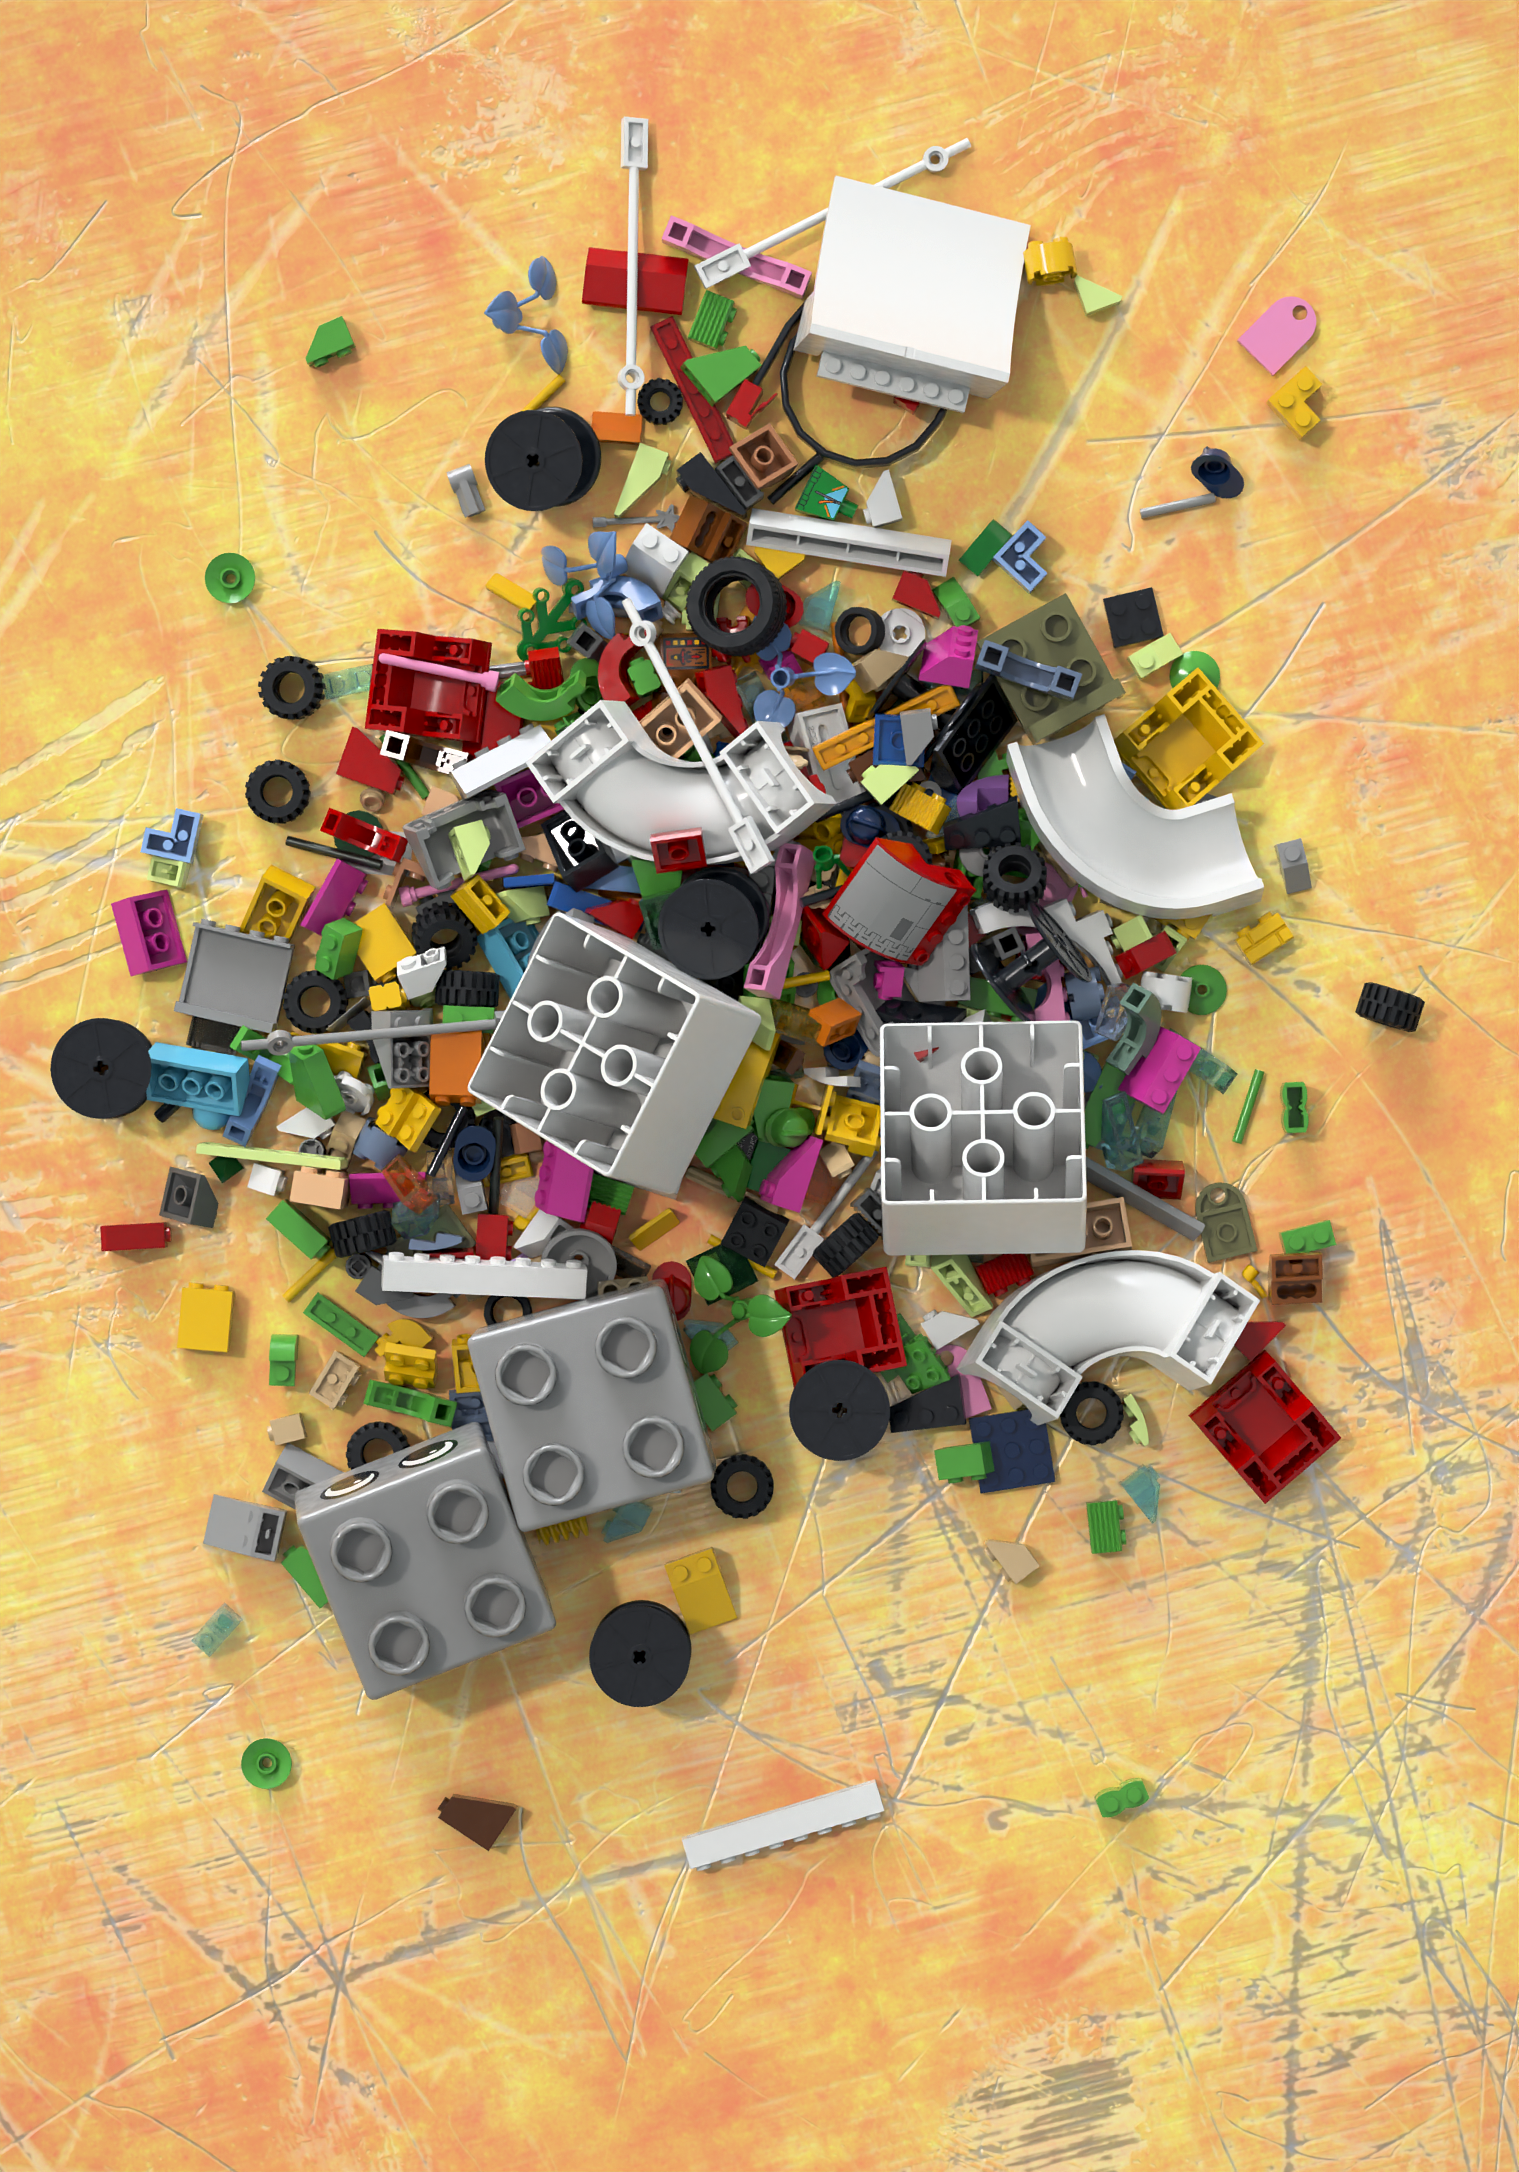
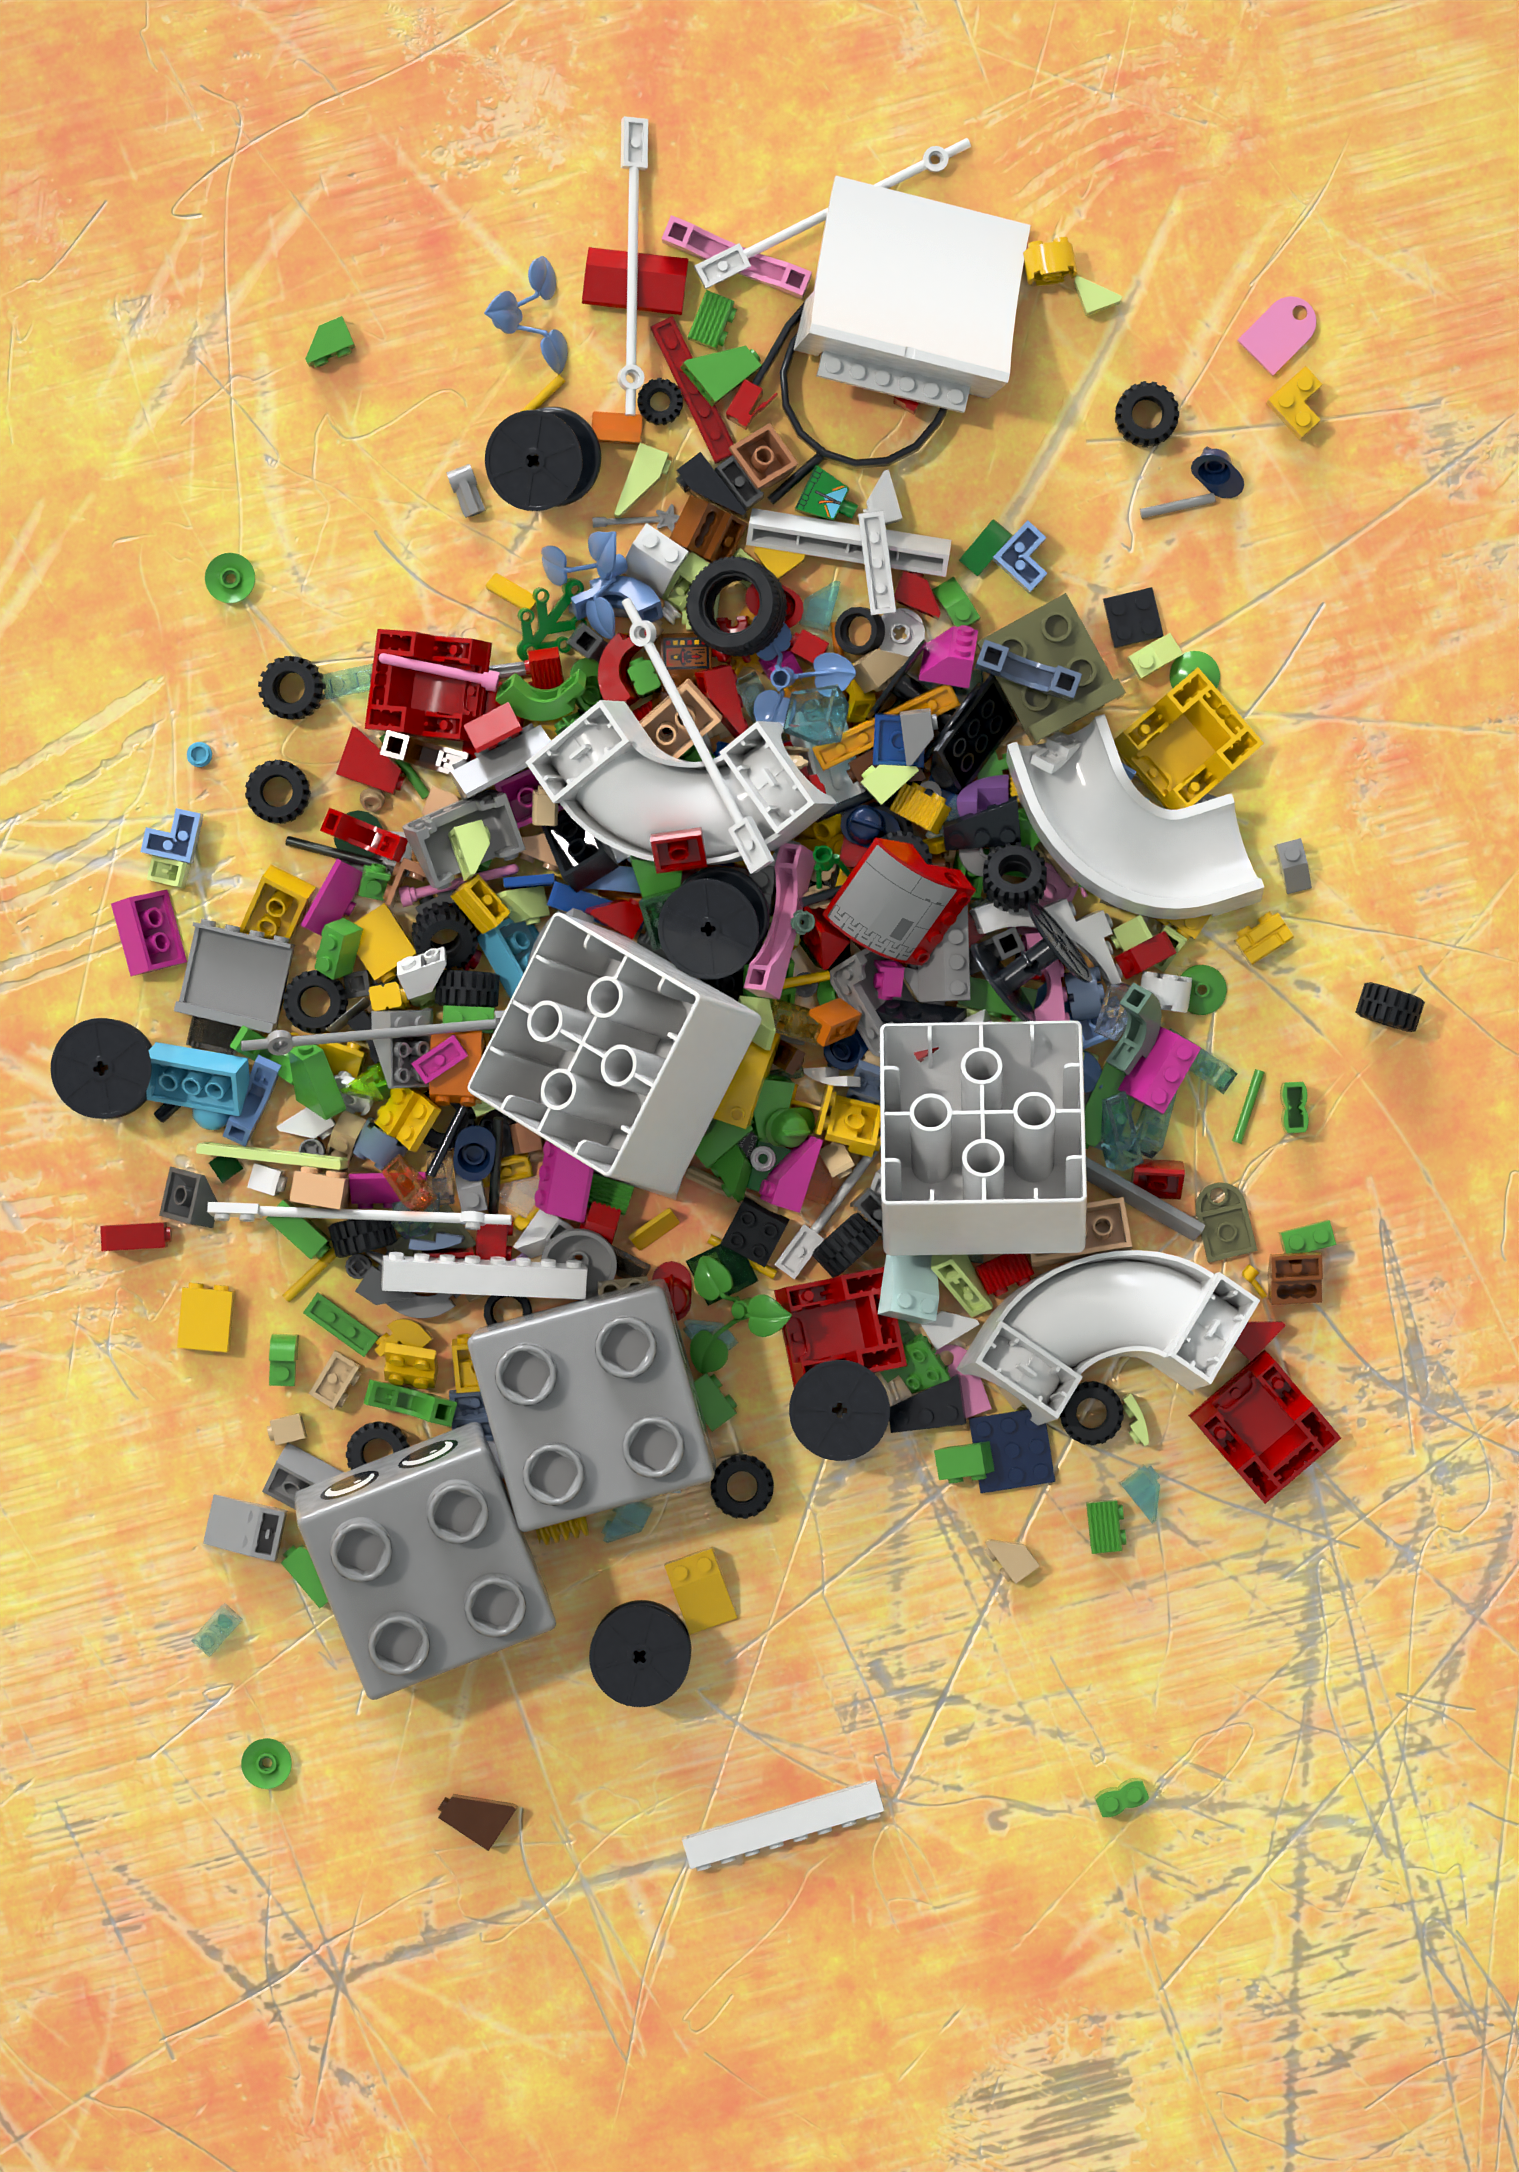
none -> medium azure plate [187,742,212,767]
none -> white bar [207,1202,512,1230]
none -> clear neon green slope [340,1062,385,1101]
none -> bright green bracket [358,863,391,901]
none -> dark pink plate [411,1035,468,1084]
none -> dark red plate [462,942,482,971]
none -> slope [463,702,523,753]
none -> tan brick [532,785,558,826]
none -> white plate [750,1146,776,1171]
none -> clear light blue slope [783,684,849,746]
none -> sand green plate [790,910,815,935]
none -> white plate [858,511,896,615]
none -> light aqua slope [878,1254,939,1325]
none -> white slope [1030,731,1081,774]
none -> black tyre [1115,381,1180,448]

